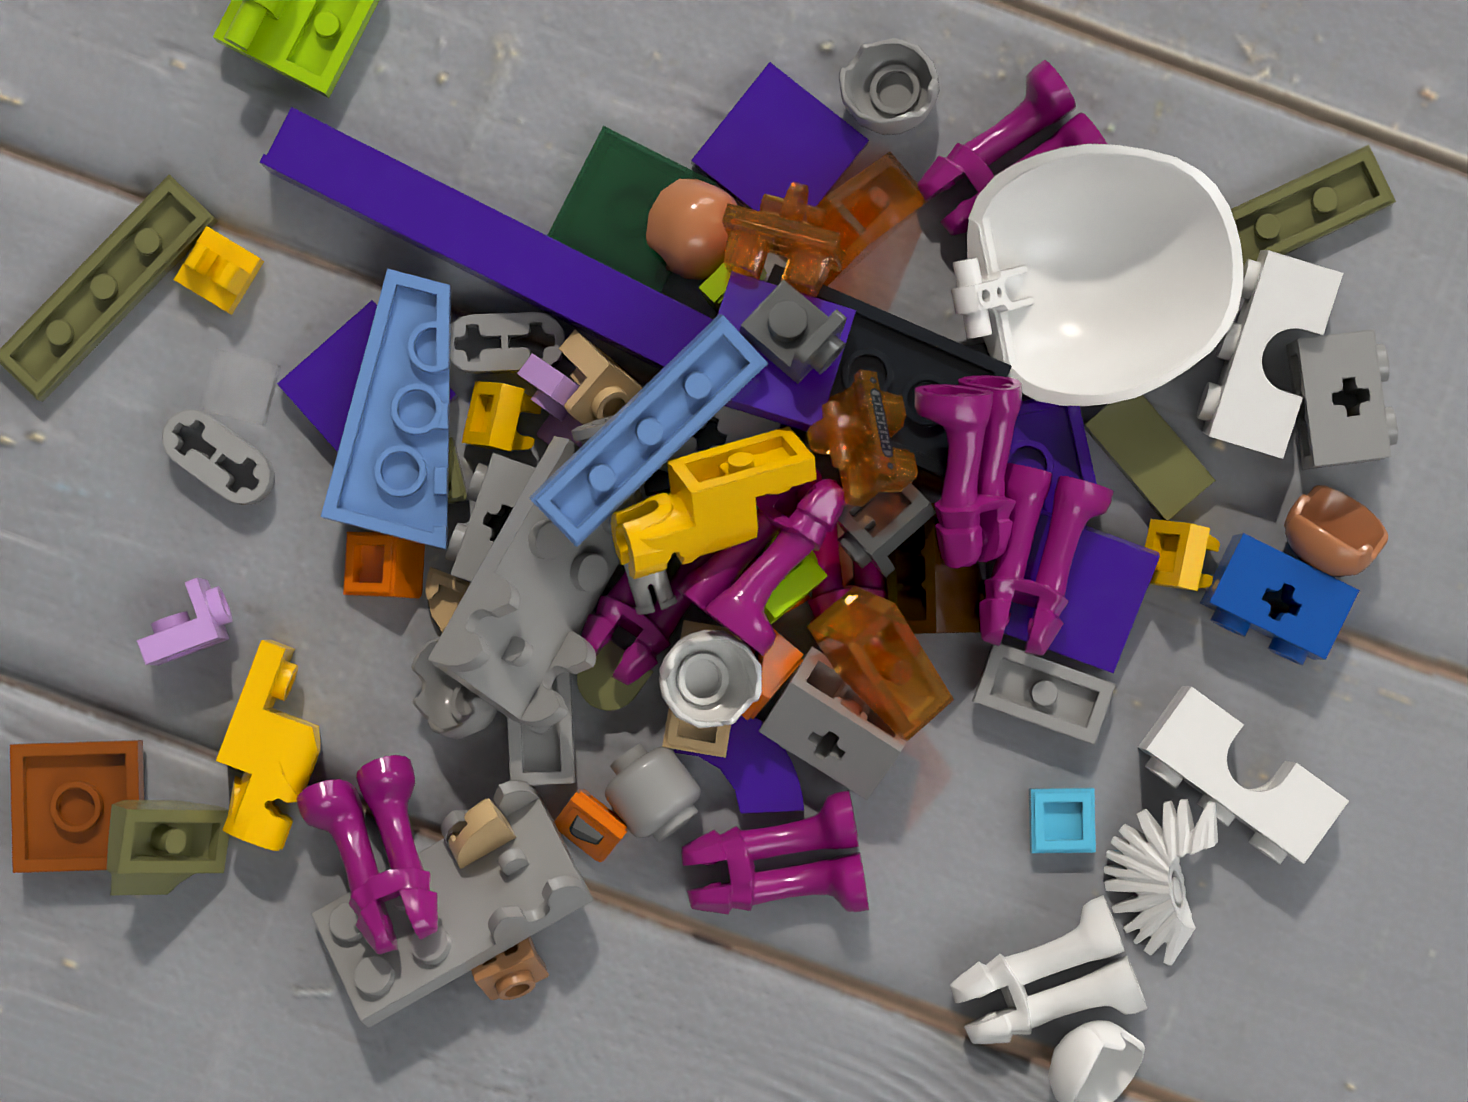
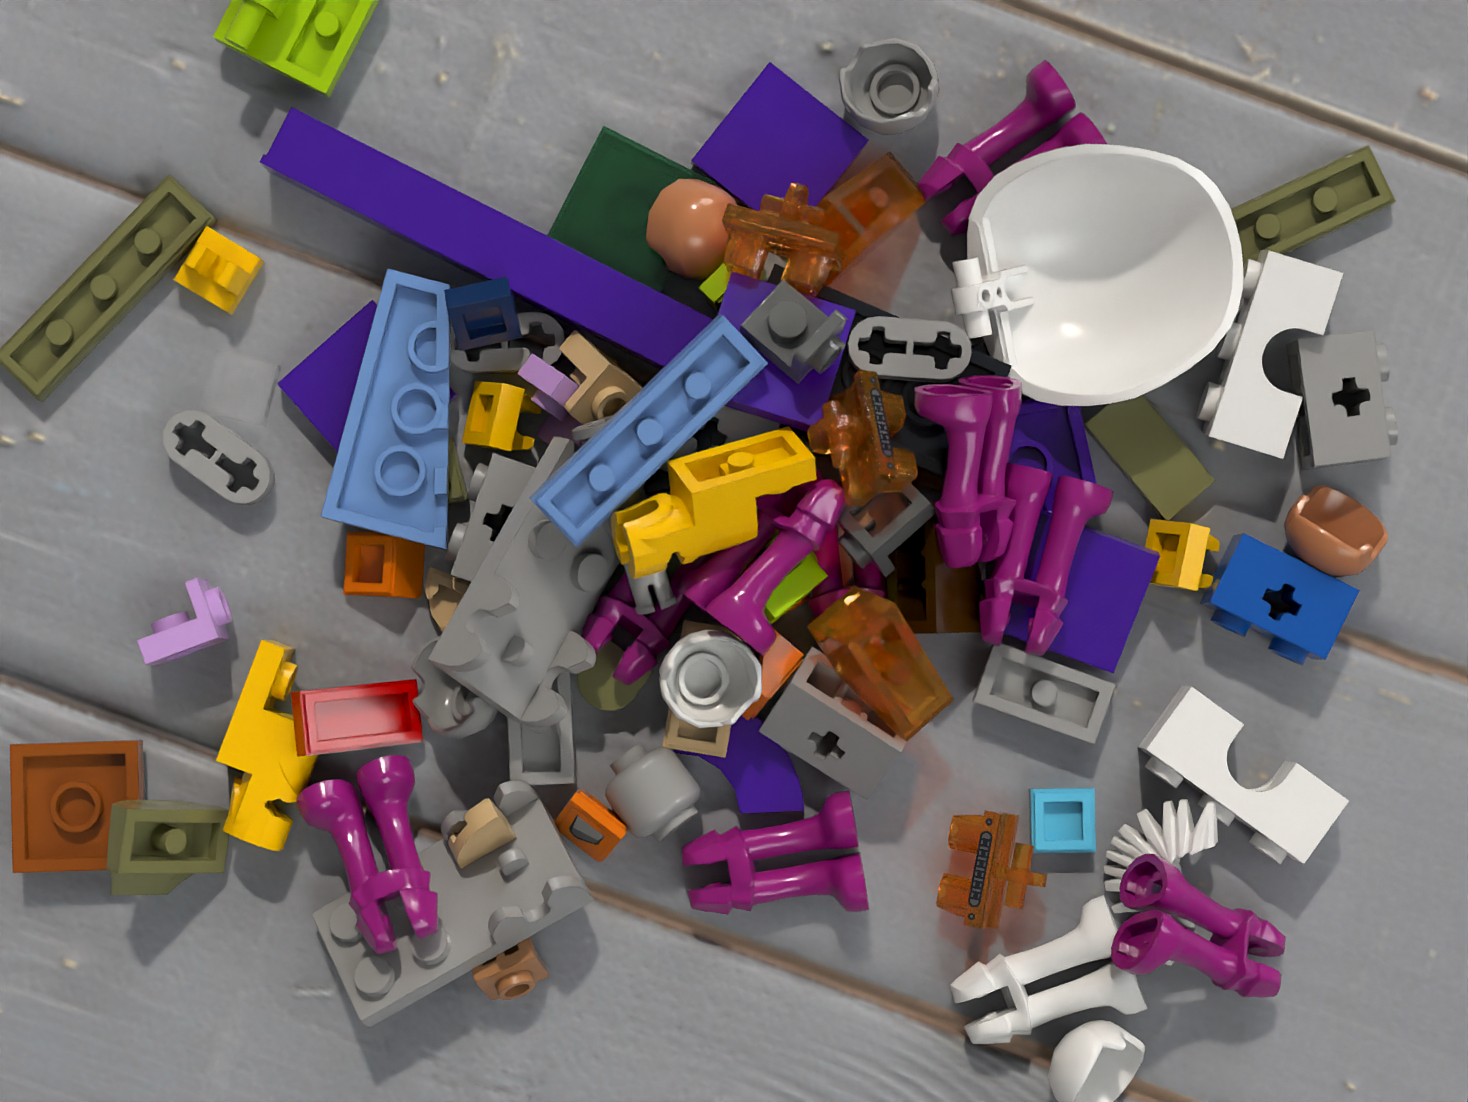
none -> tile [291,679,423,757]
none -> dark blue plate [444,277,522,351]
none -> light grey beam [847,316,972,383]
none -> clear orange hips [936,811,1048,929]
none -> magenta piece [1111,854,1286,998]

